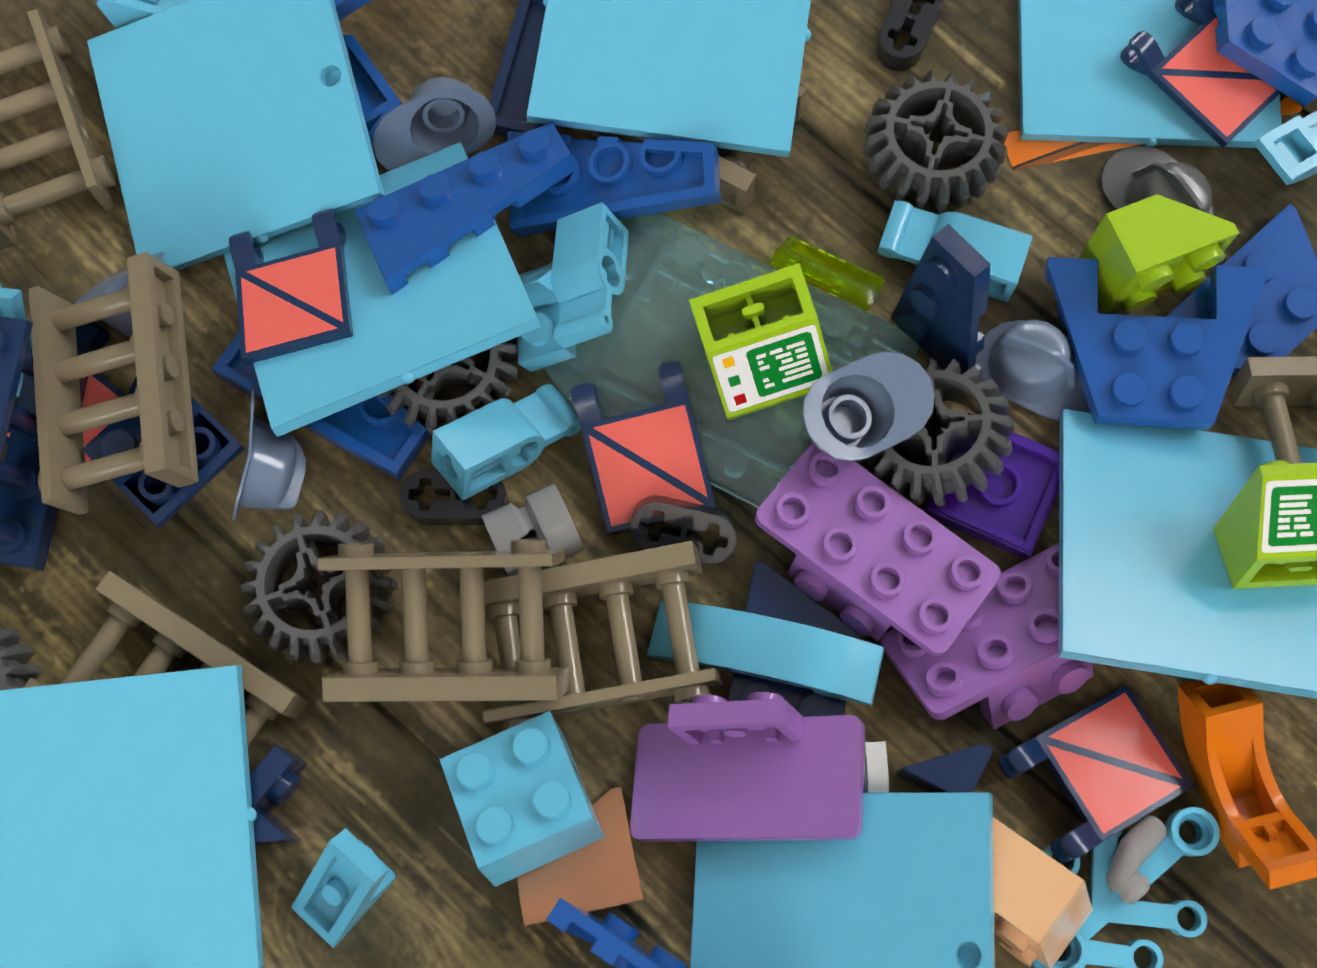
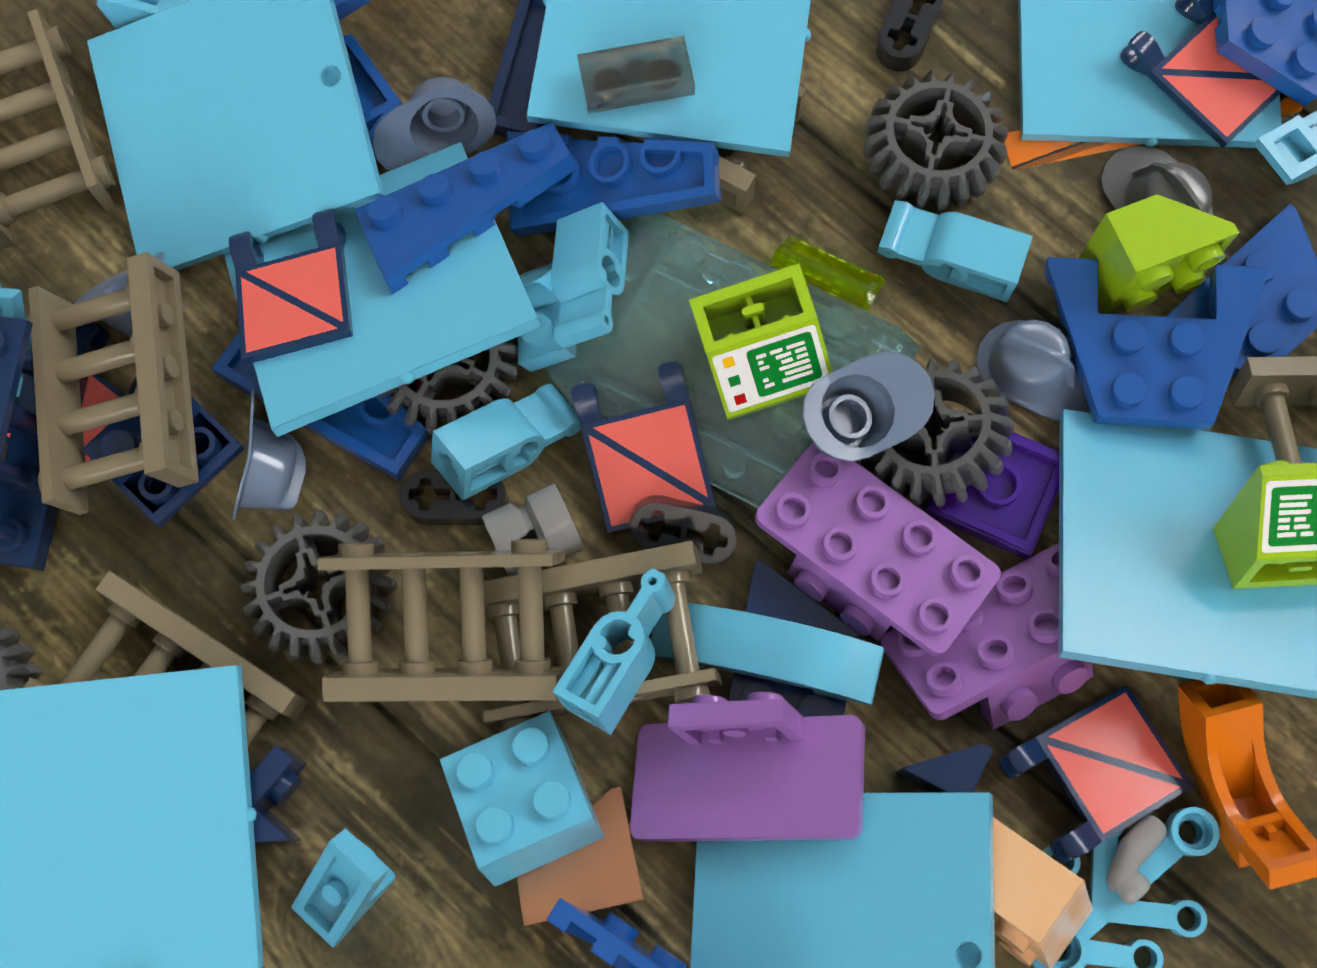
white tile [863,741,889,793] -> none
dark blue wing [890,224,991,375] -> none
none -> medium azure piece [552,568,675,735]
none -> clear smoke plate [577,36,695,114]

